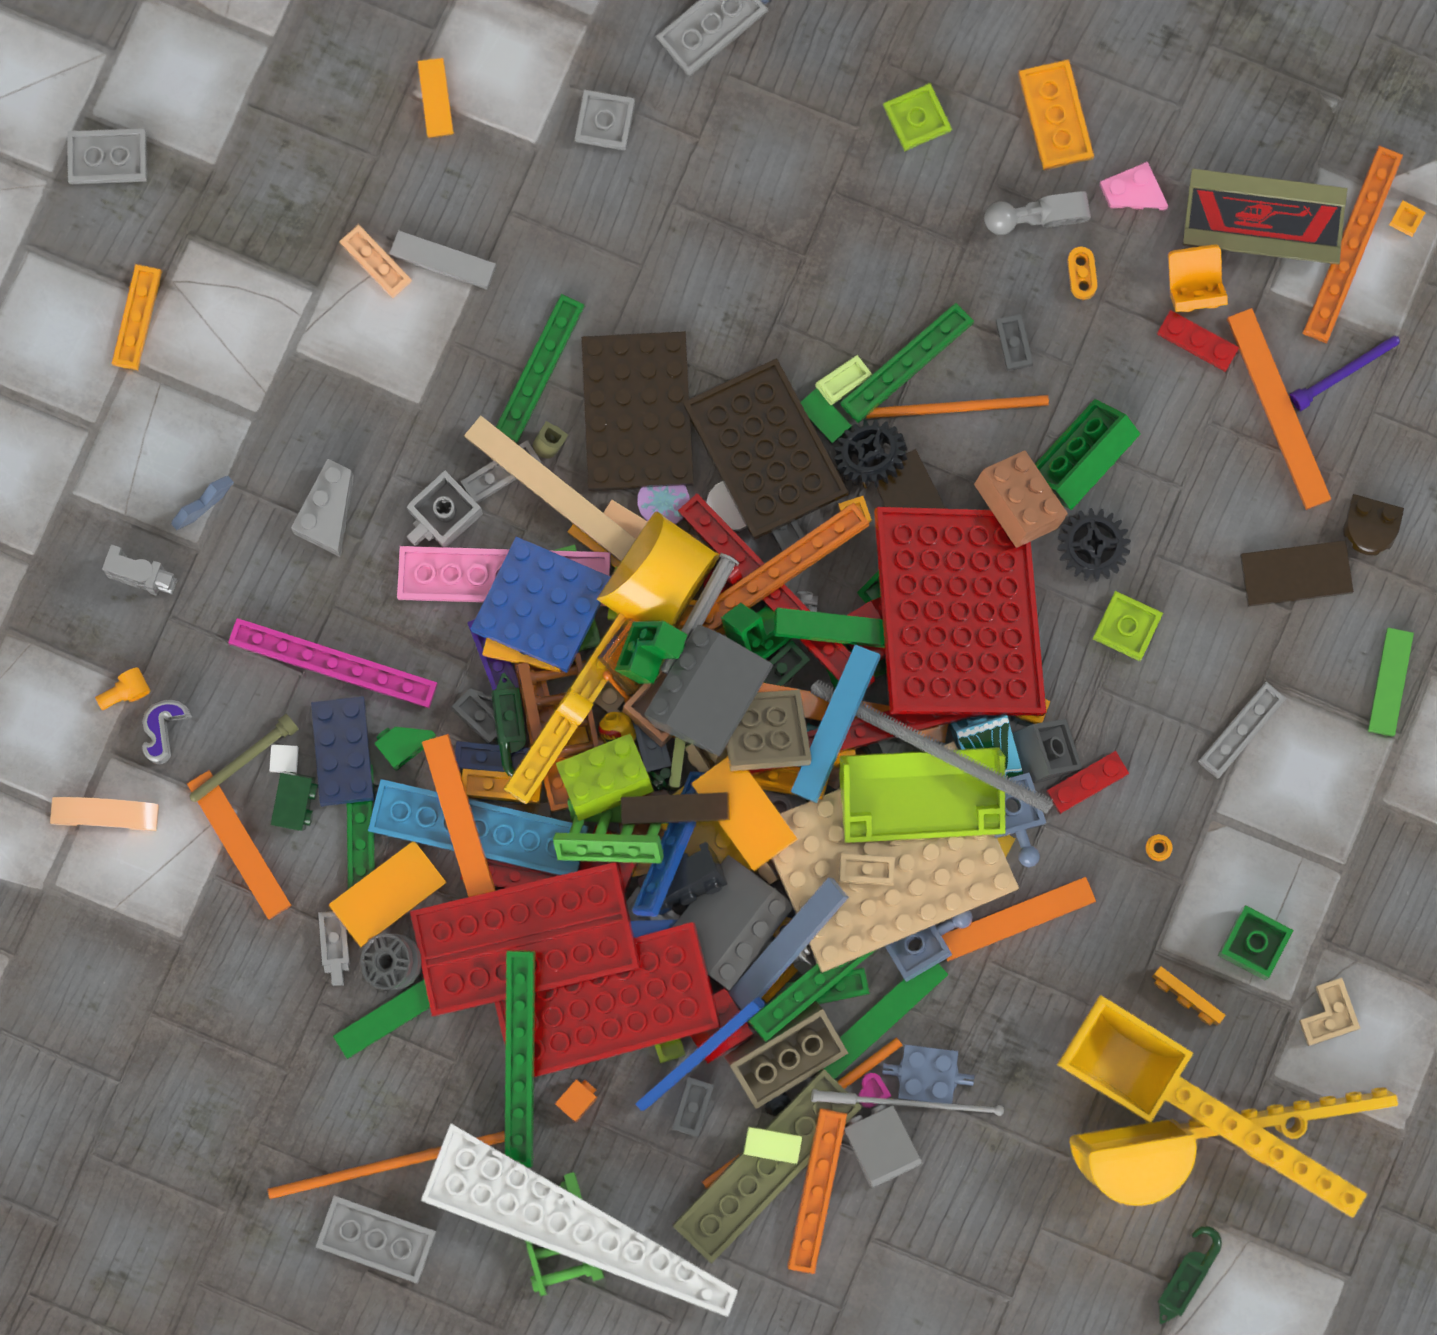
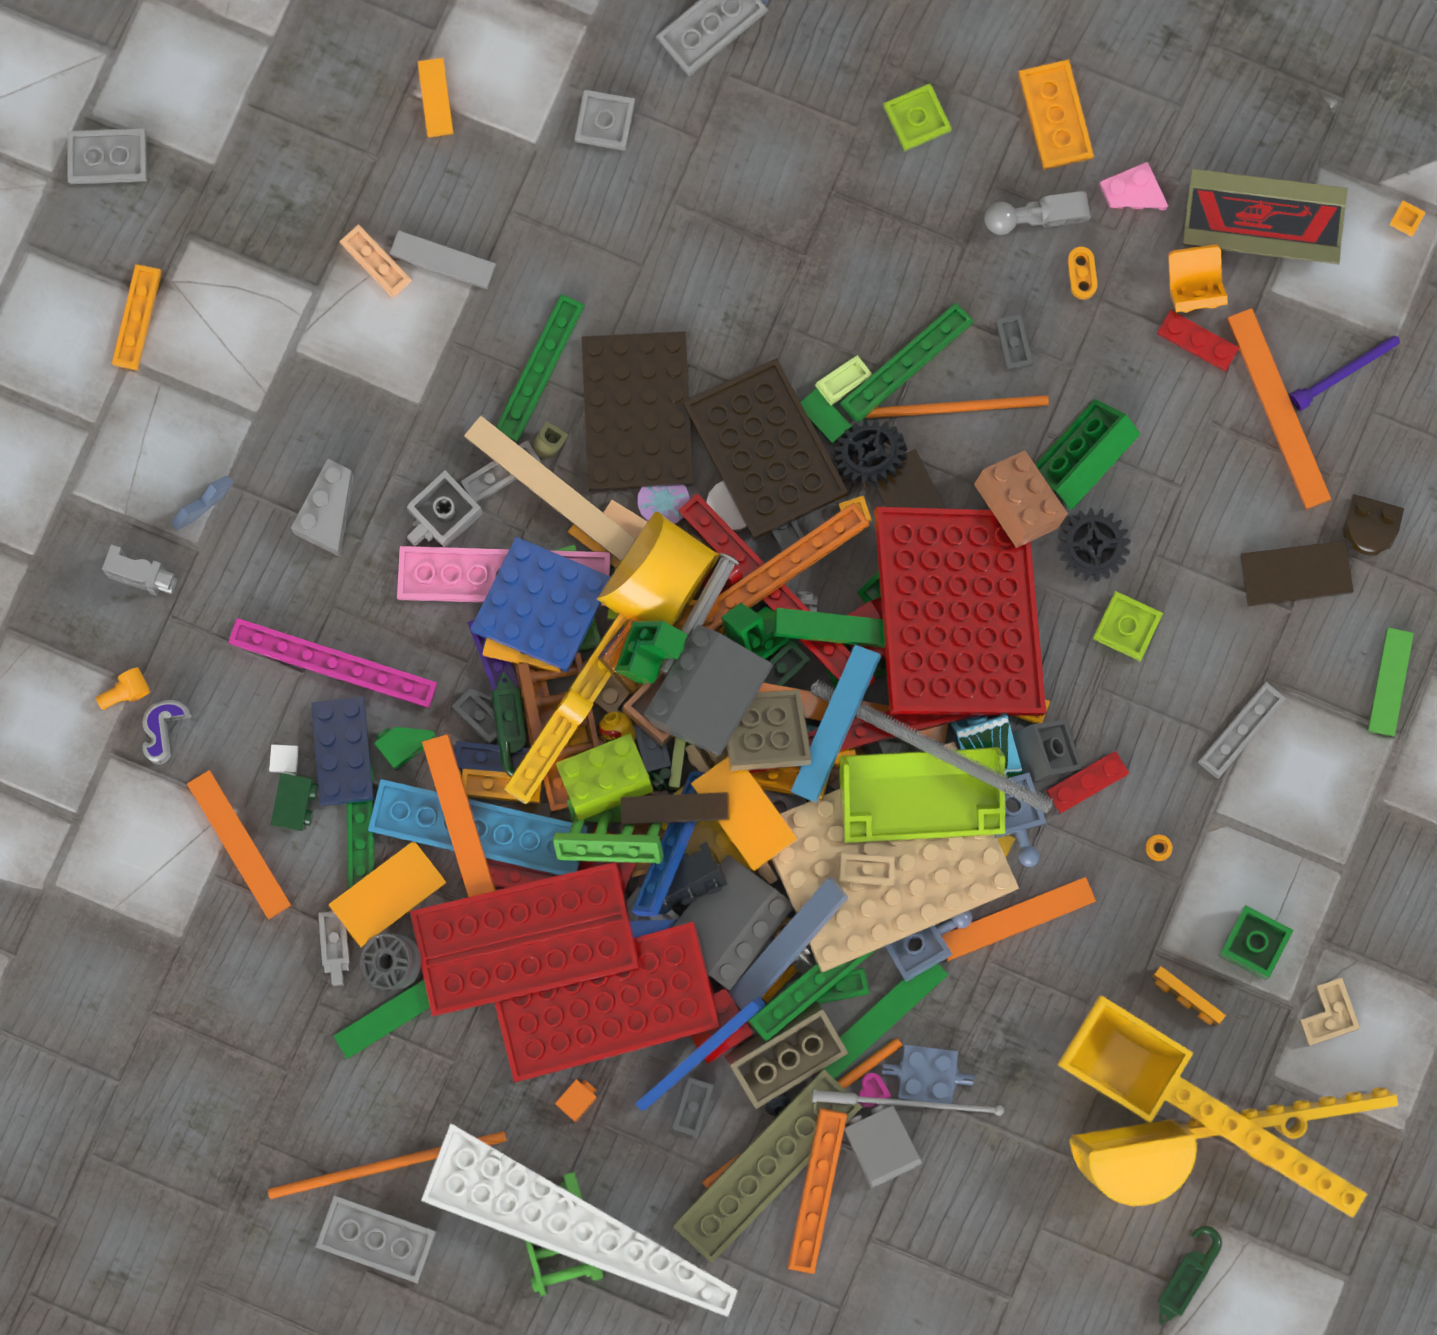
light nougat slope [50,797,159,831] -> none
olive piece [190,713,299,802] -> none
green plate [505,950,535,1168] -> none
orange hinge [603,670,631,704] -> none
lime tile [655,1038,686,1064] -> none
yellowish green tile [743,1126,802,1164] -> none
orange tile [1302,146,1403,343] -> none

